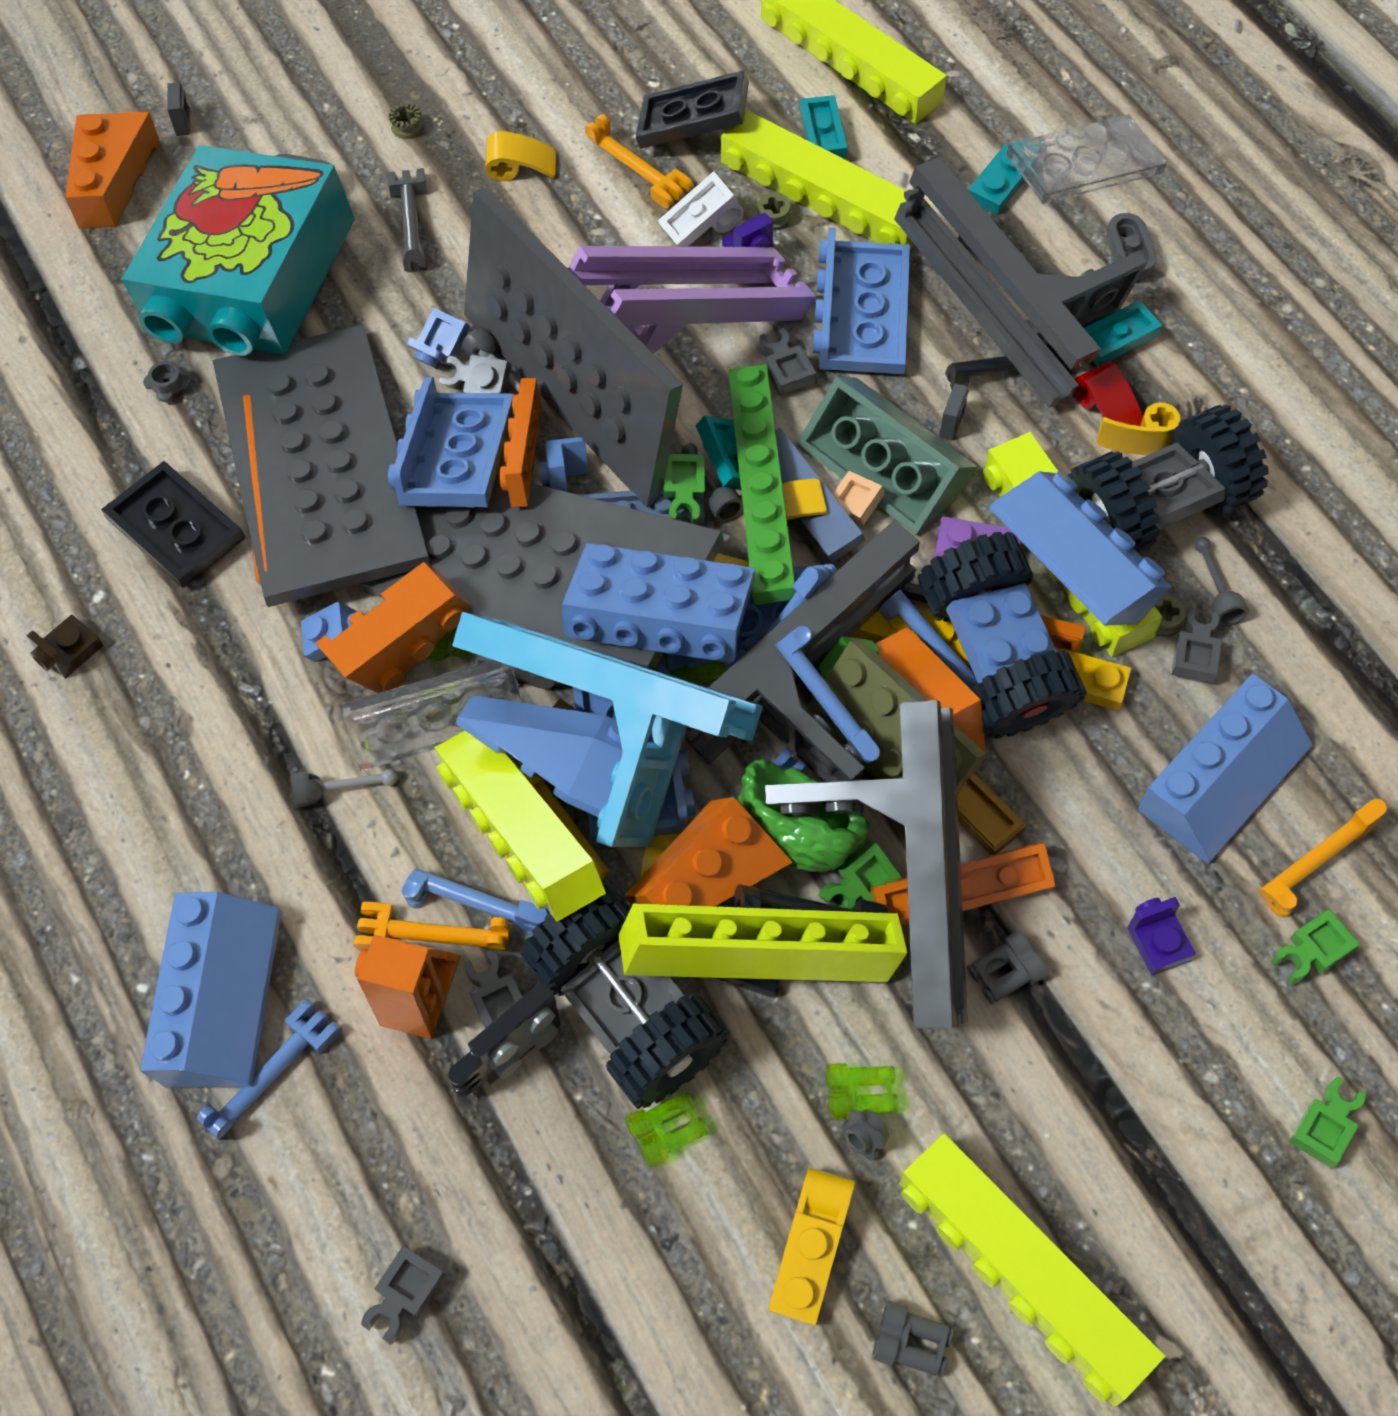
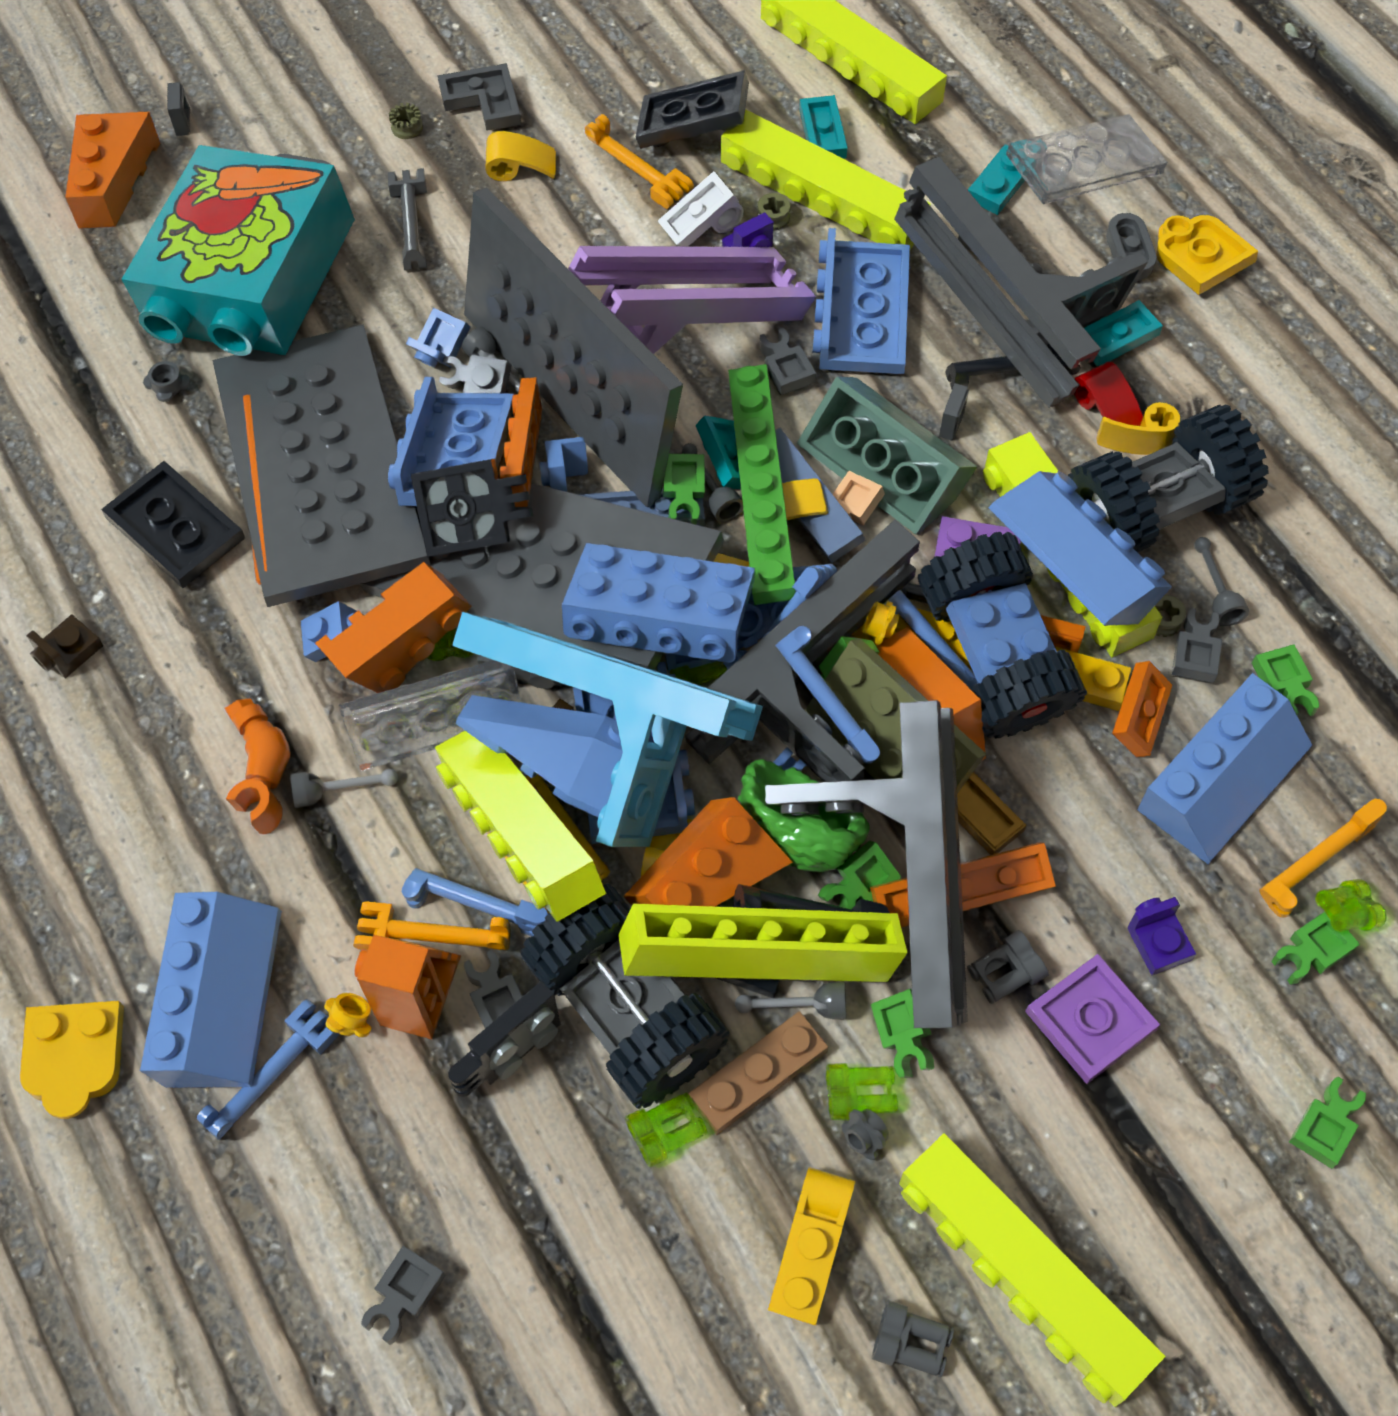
none -> yellow plate [20,1001,124,1119]
none -> orange piece [224,698,290,834]
none -> yellow plate [324,993,371,1037]
none -> black piece [410,459,533,557]
none -> dark grey plate [437,63,521,131]
none -> medium nougat plate [688,1011,828,1135]
none -> hinge [735,982,846,1019]
none -> yellow plate [863,601,899,645]
none -> bright green plate [871,989,934,1078]
none -> medium lavender plate [1025,954,1160,1084]
none -> orange plate [1112,661,1173,757]
none -> yellow plate [1156,215,1258,295]
none -> bright green plate [1251,644,1319,716]
none -> clear neon green piece [1315,879,1387,932]

